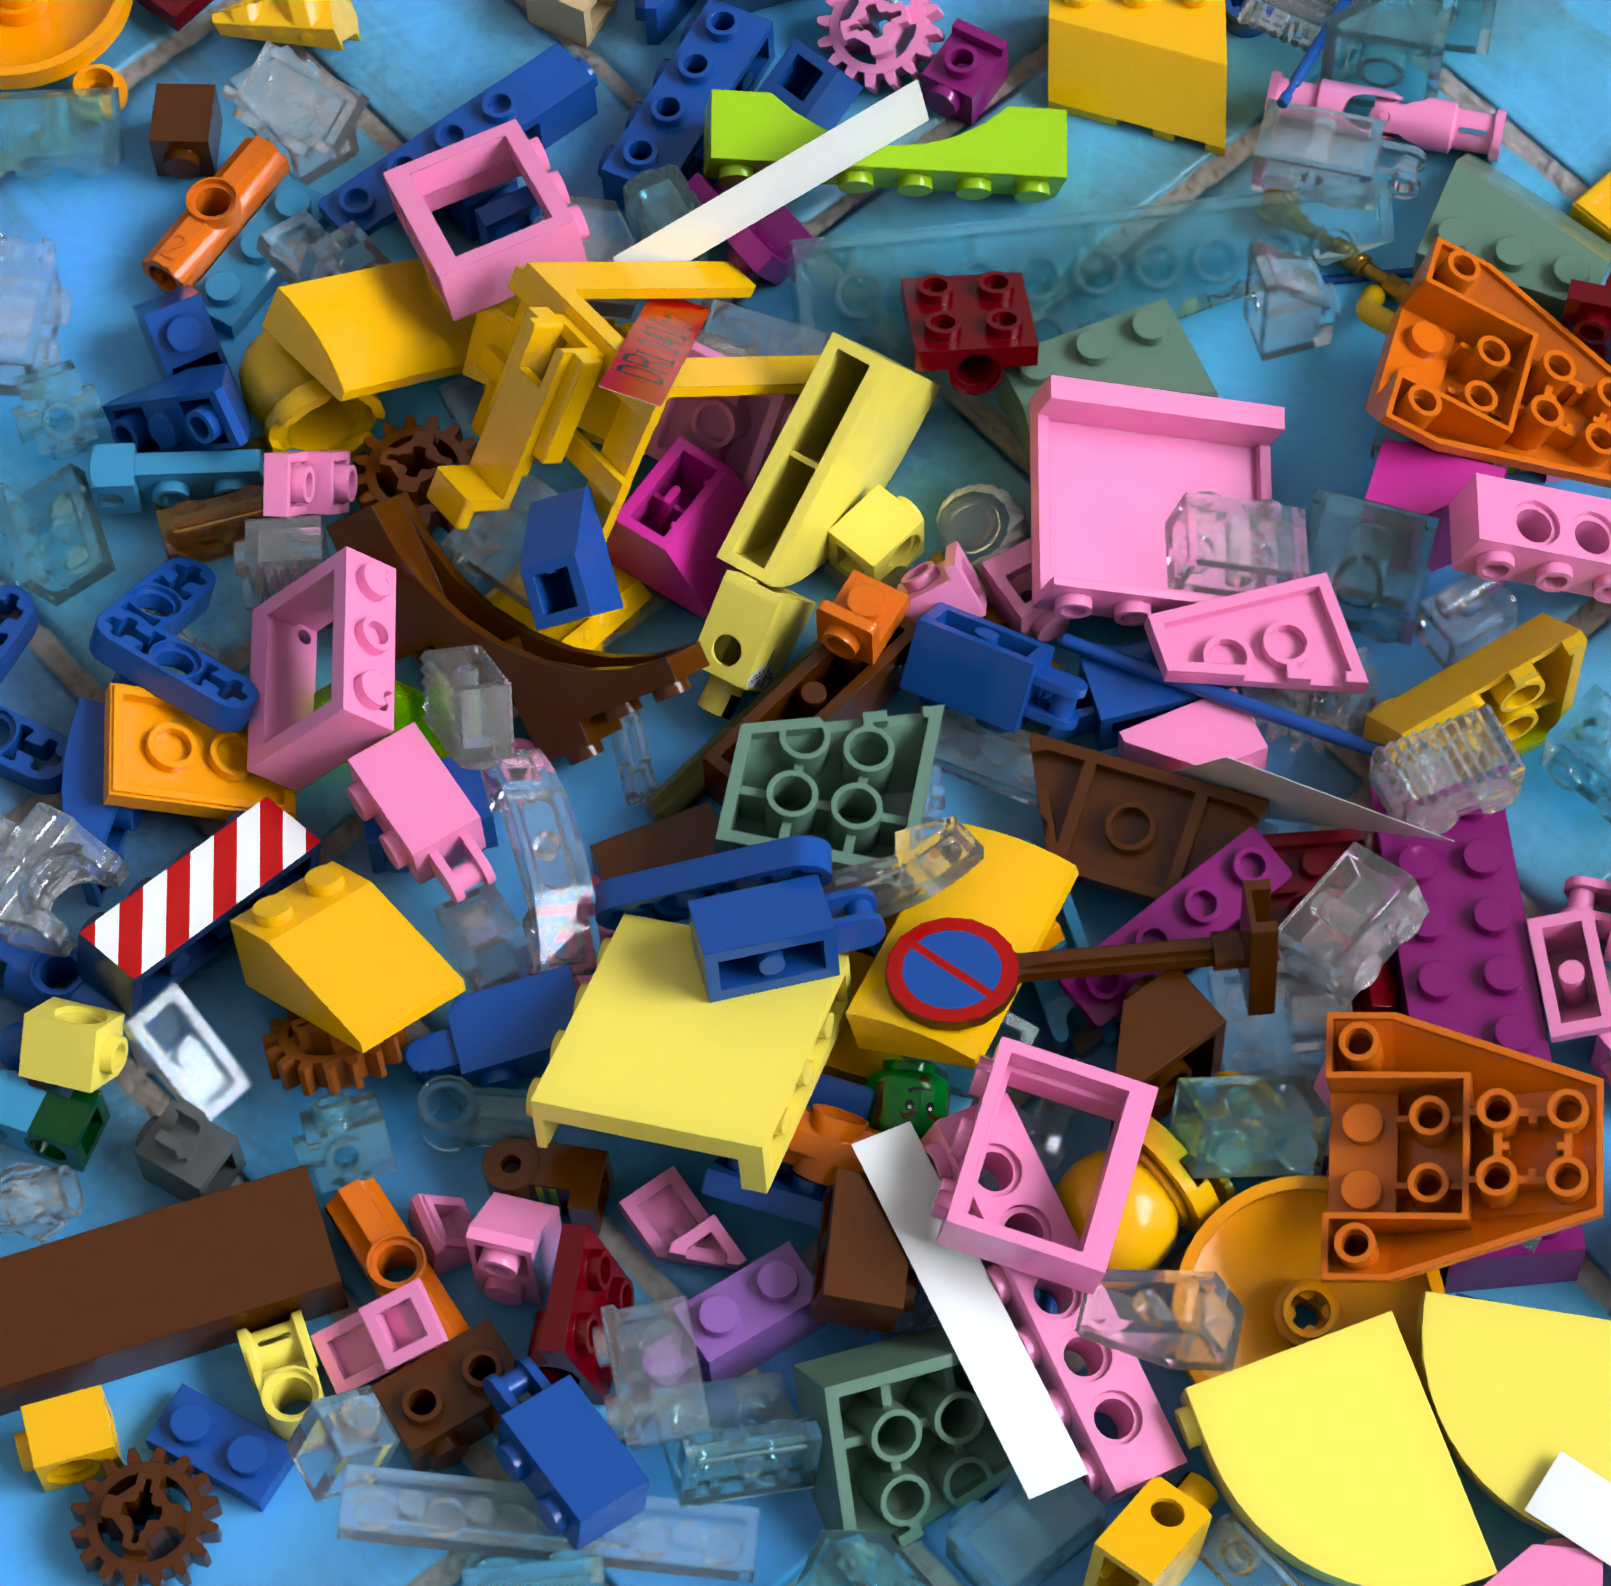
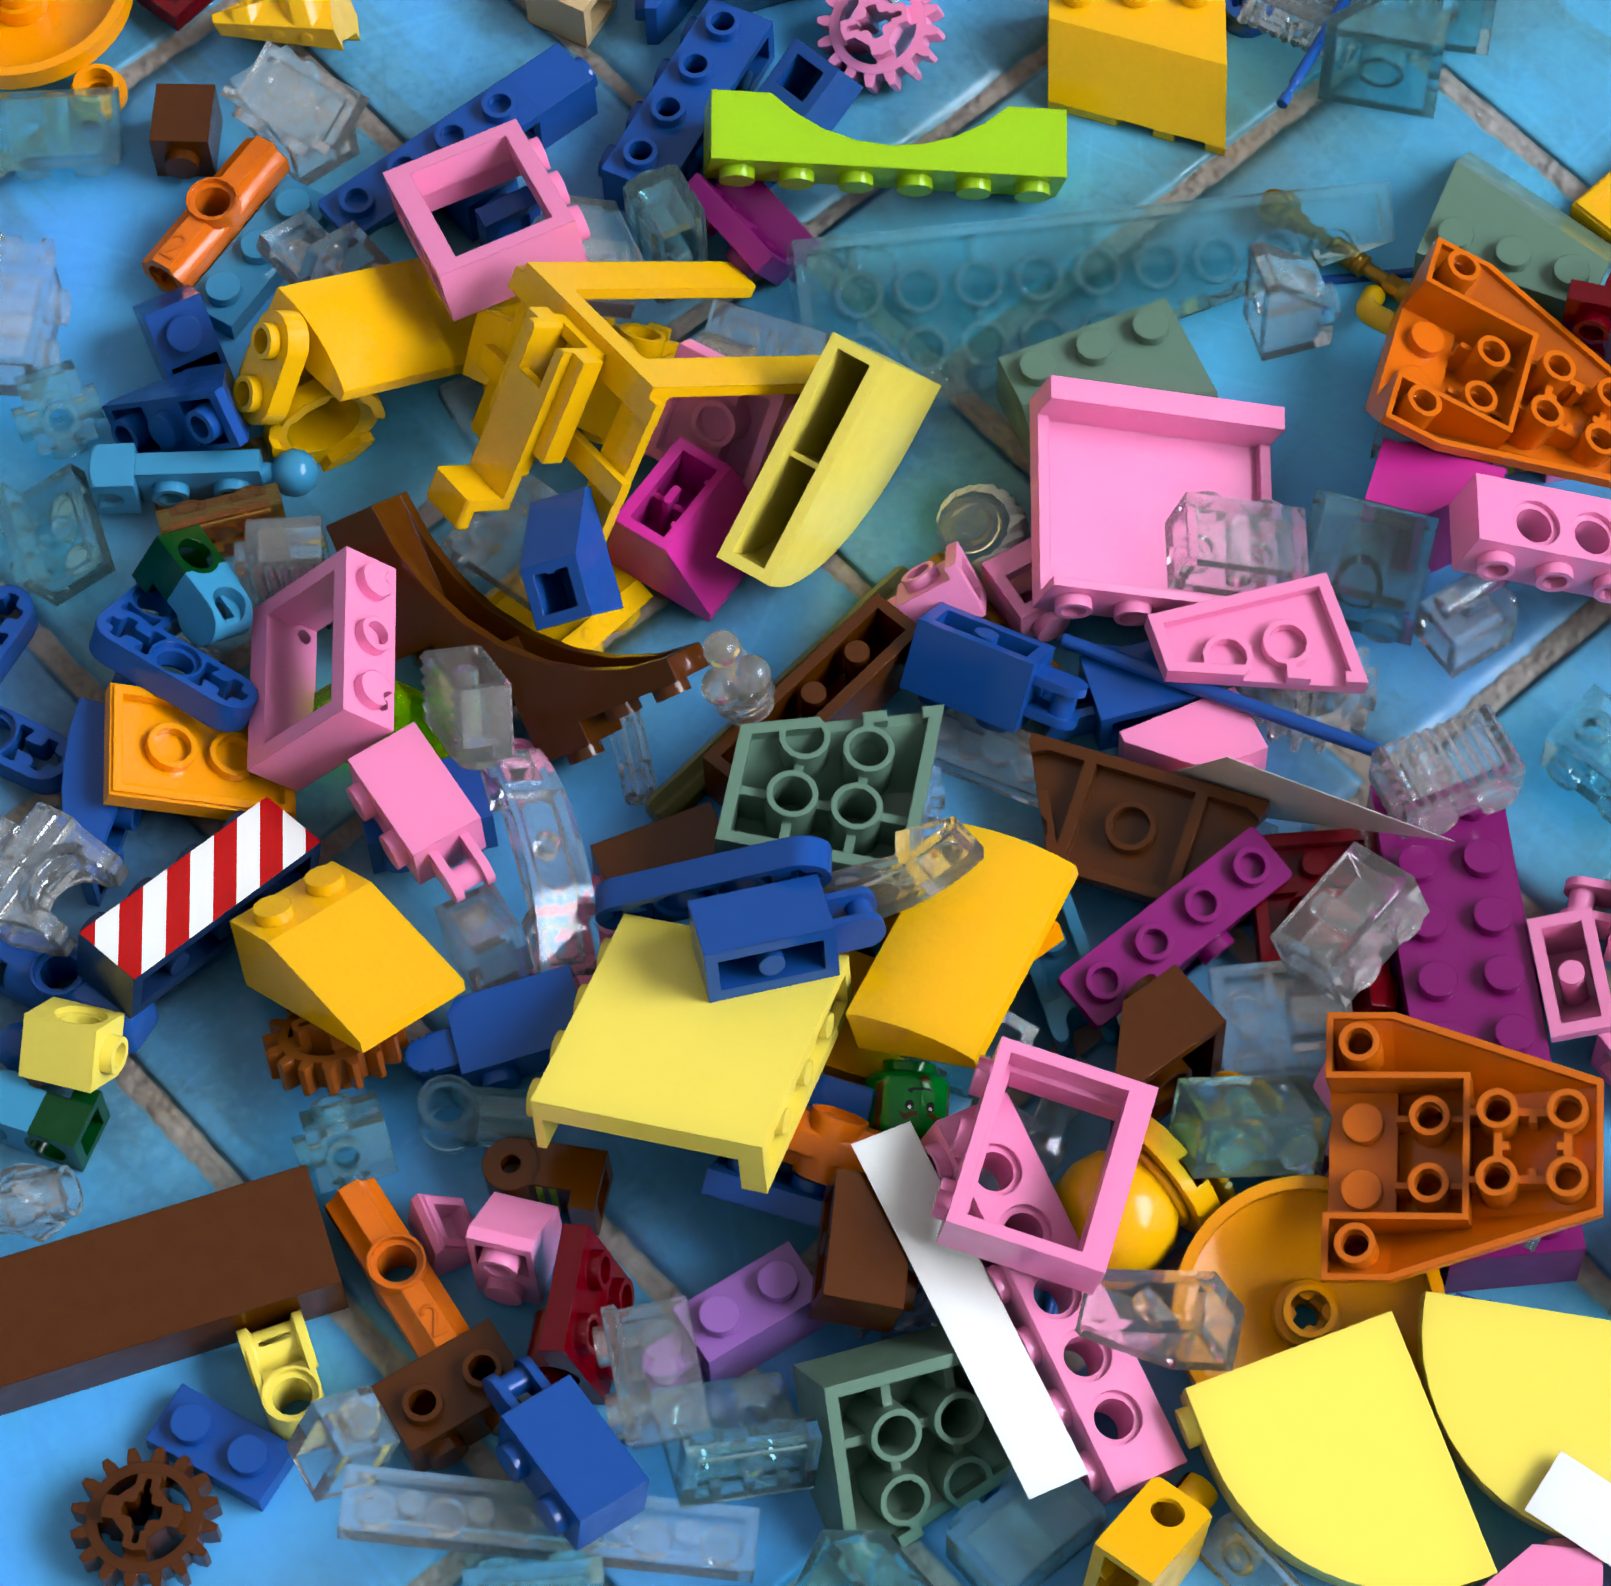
yellow brick [14,1384,124,1493] -> none
clear slope [122,982,254,1121] -> none
dark grey brick [134,1099,246,1202] -> none
bright pink slope [263,450,358,517] -> none
bright pink slope [310,1279,449,1397] -> none
dark orange gear [353,415,477,538] -> none
sticker [599,299,711,407] -> none
white sticker [613,79,929,262] -> none
bright pink slope [617,1165,747,1270] -> none
light yellow torso [697,570,817,720] -> none
orange bracket [816,570,910,666] -> none
light yellow brick [828,484,925,581] -> none
piece [885,879,1279,1031] -> none
dark red plate [900,271,1039,396] -> none
magenta brick [921,18,1008,126] -> none
clear brick [1250,98,1427,212] -> none
bright pink piece [1263,70,1507,163] -> none
yellow wedge [1362,613,1588,784] -> none
none -> leg [132,524,253,646]
none -> yellow plate [233,310,310,425]
none -> clear piece [701,630,776,726]

